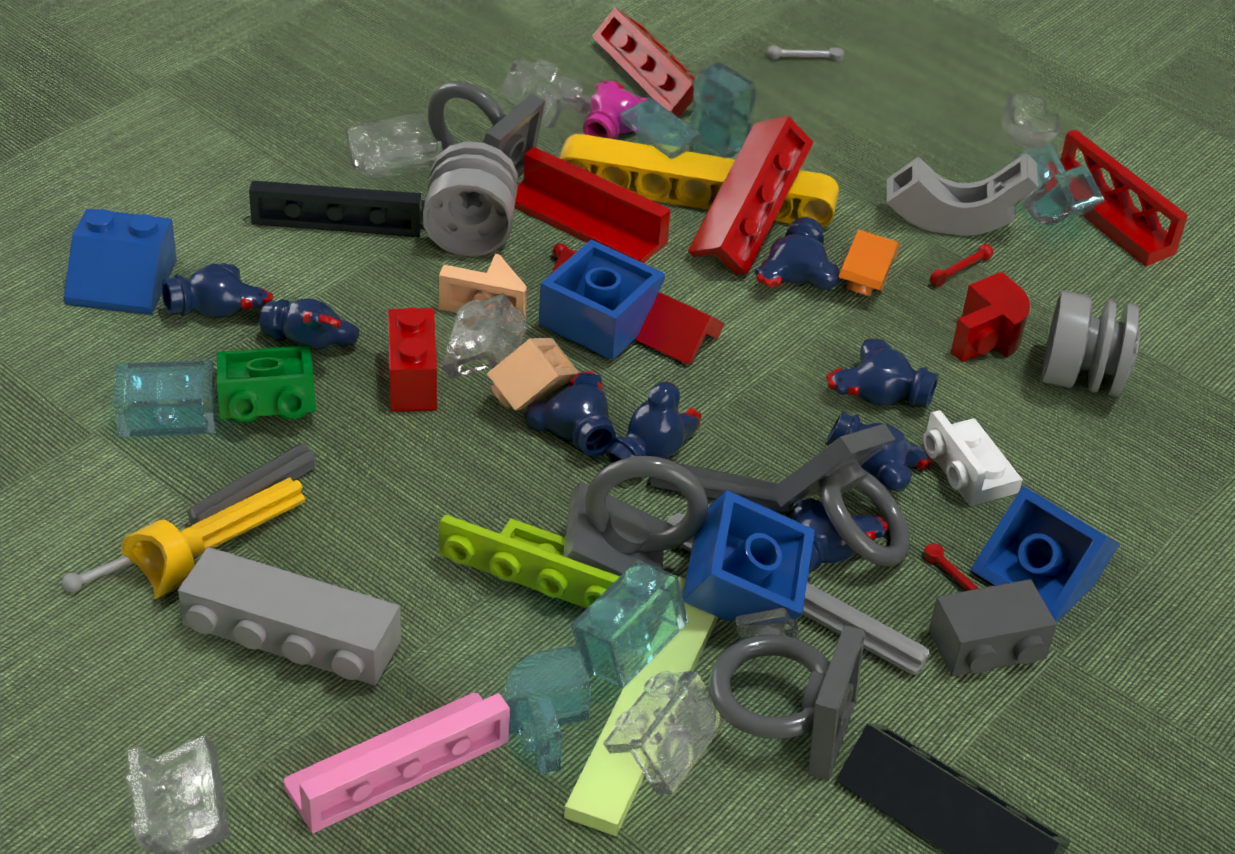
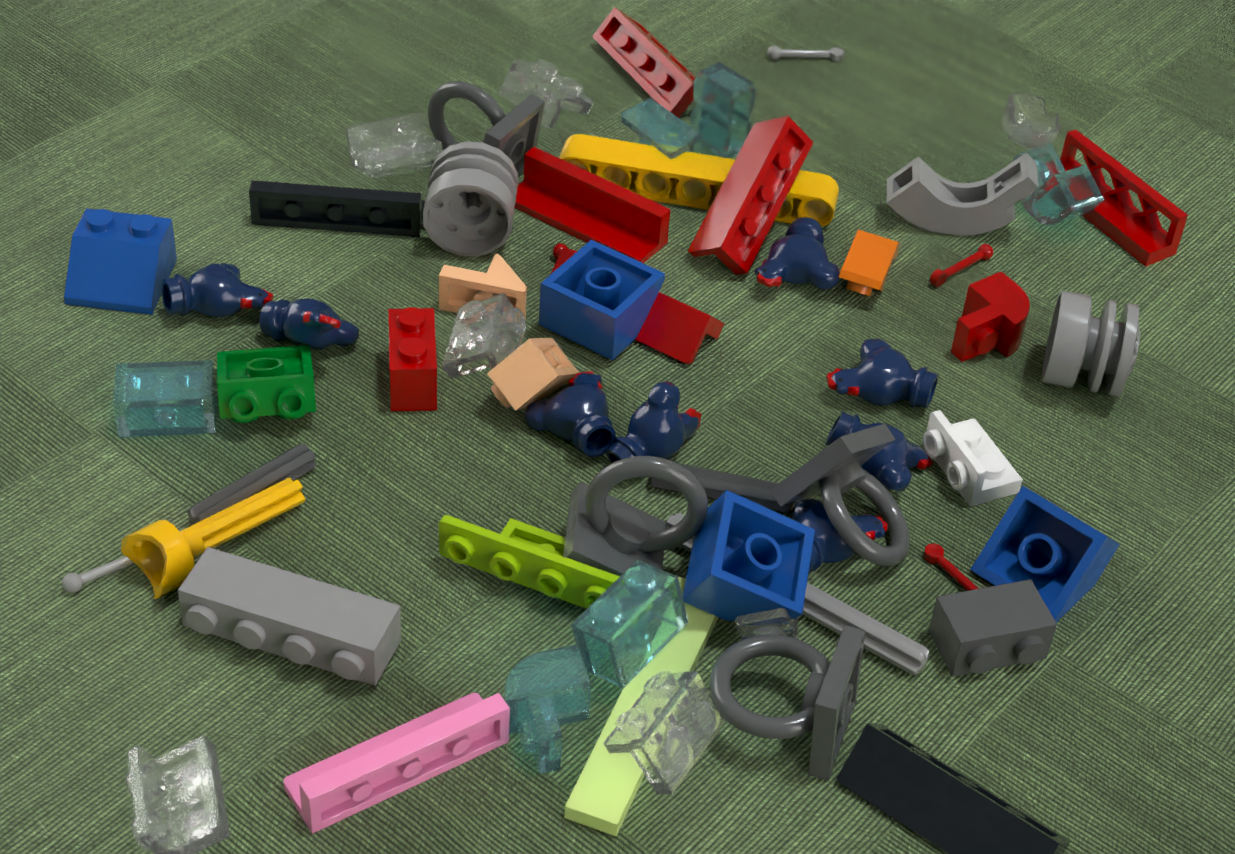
dark pink animal [583,80,661,140] -> none

